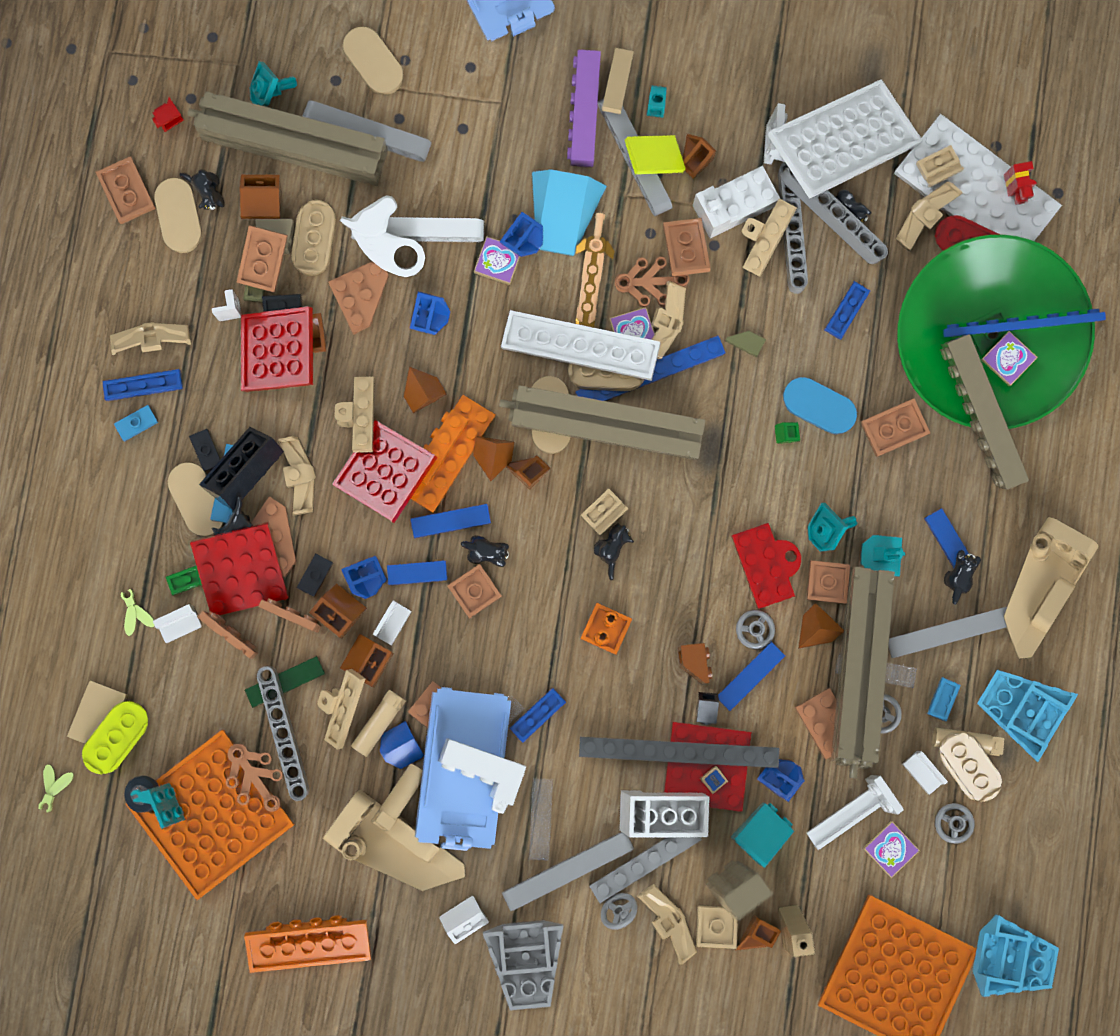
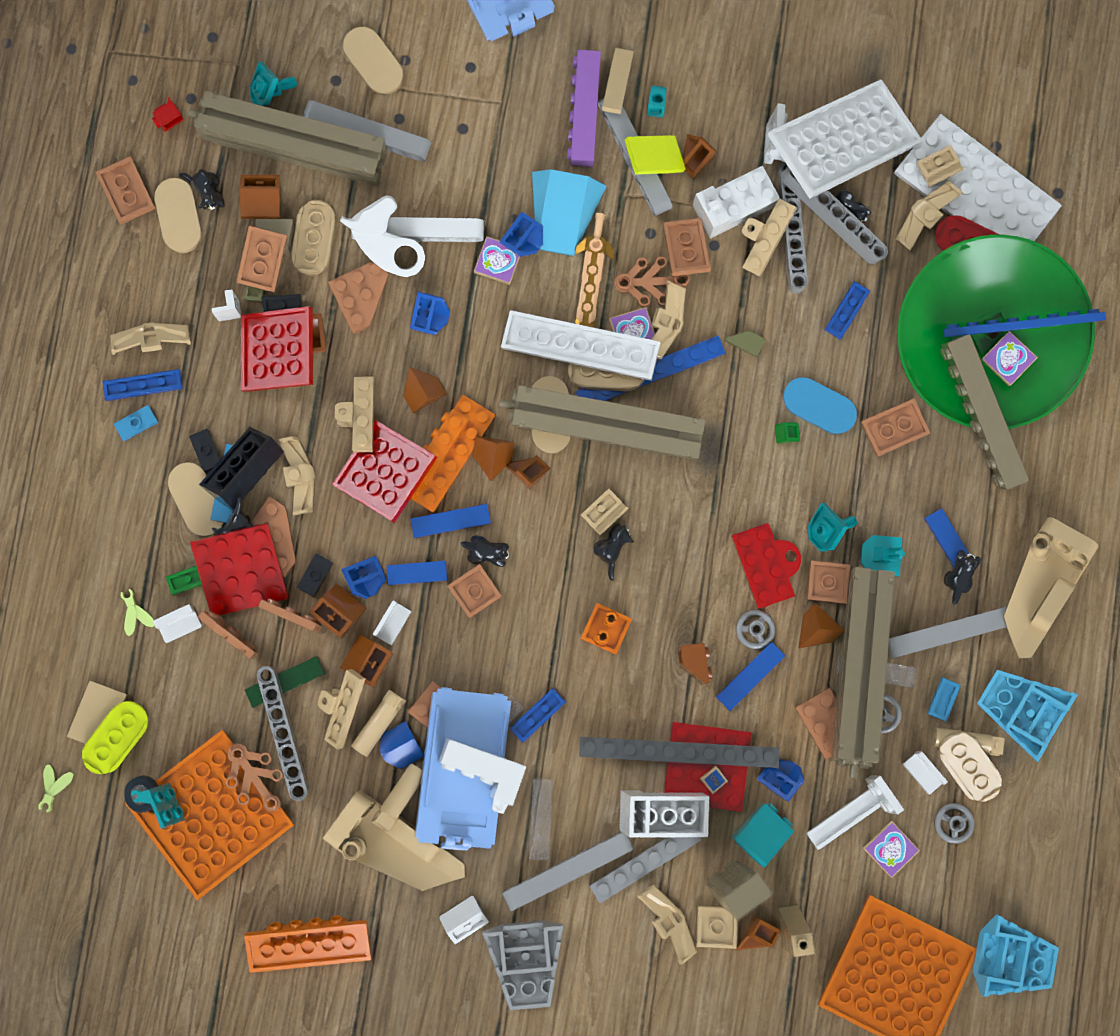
light grey piece [600,893,638,930] -> none
brick [696,692,719,725] -> none
red hips [1003,161,1037,205] -> none

